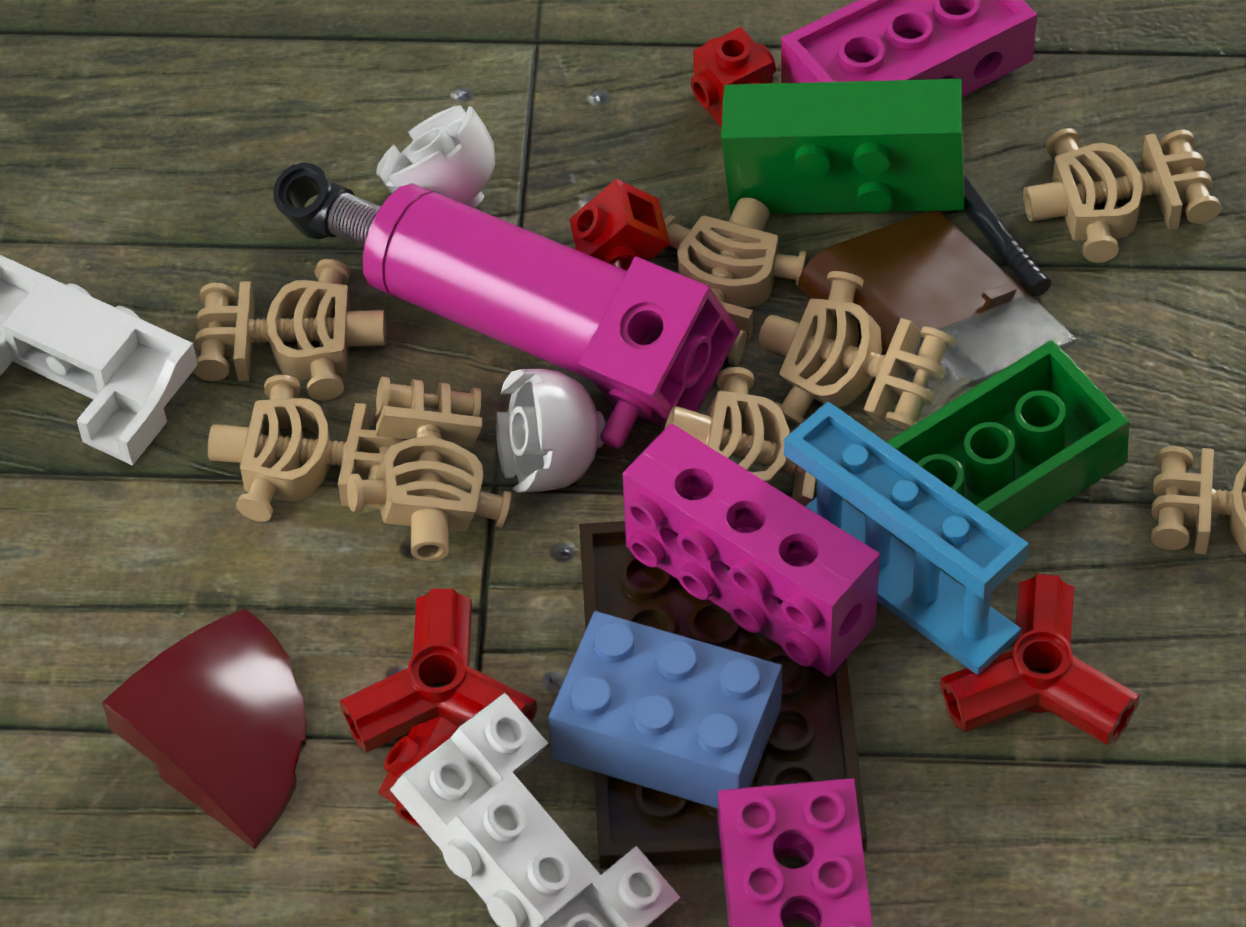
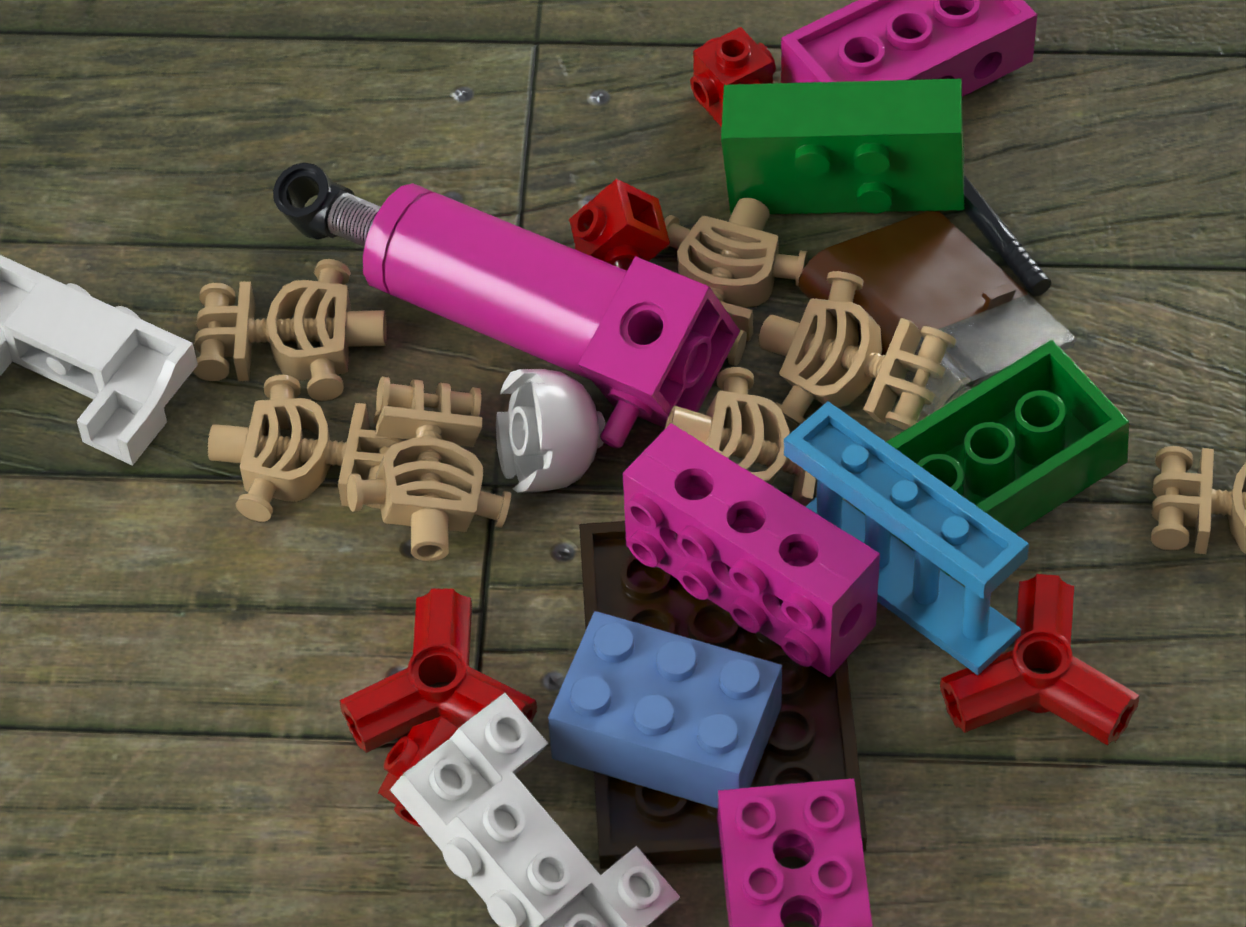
dark red brick [102,608,307,849] -> none
white cylinder [376,105,495,208] -> none
tan piece [1023,128,1221,263] -> none

